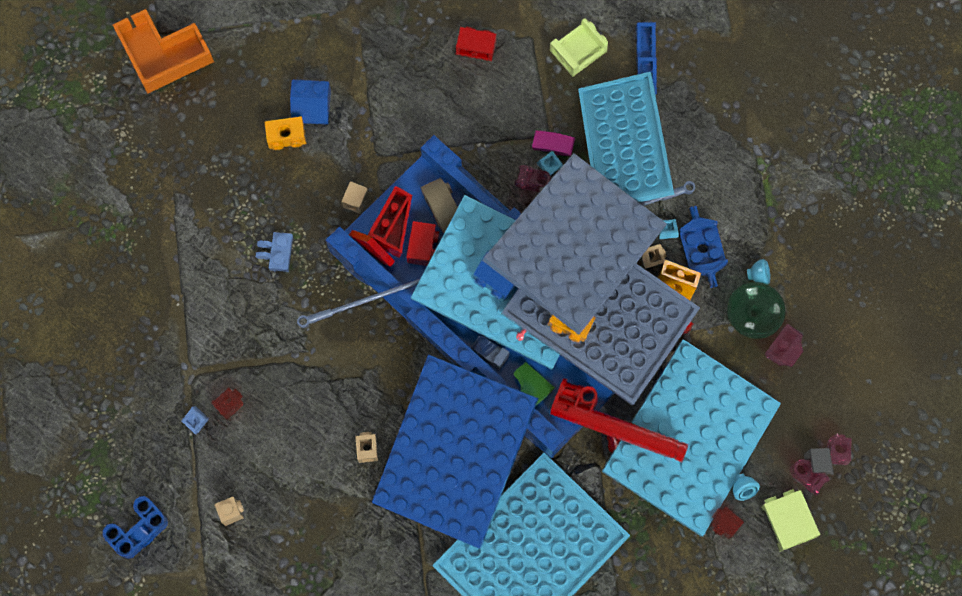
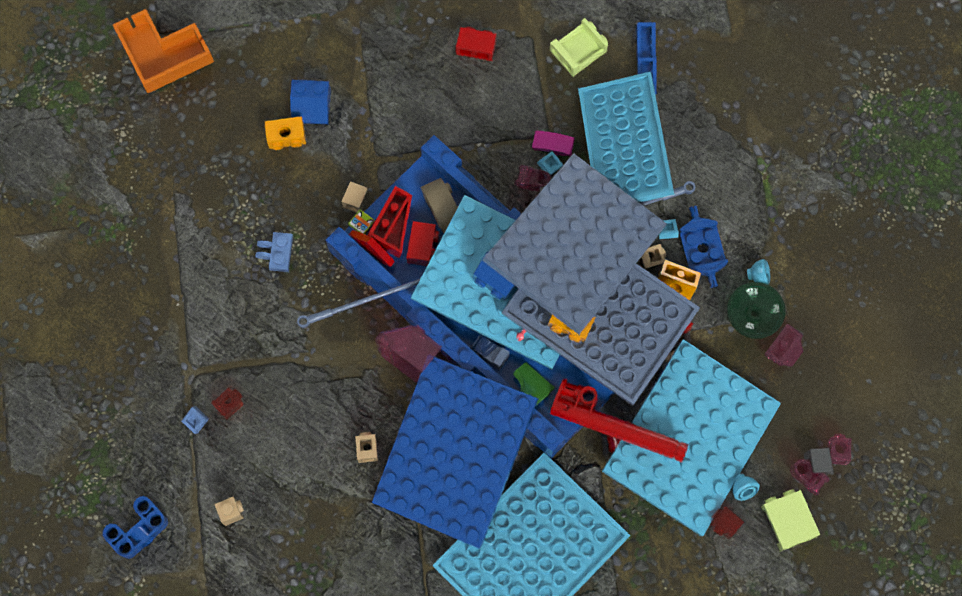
none -> tile [348,209,375,234]
none -> clear pink windscreen [375,325,442,383]

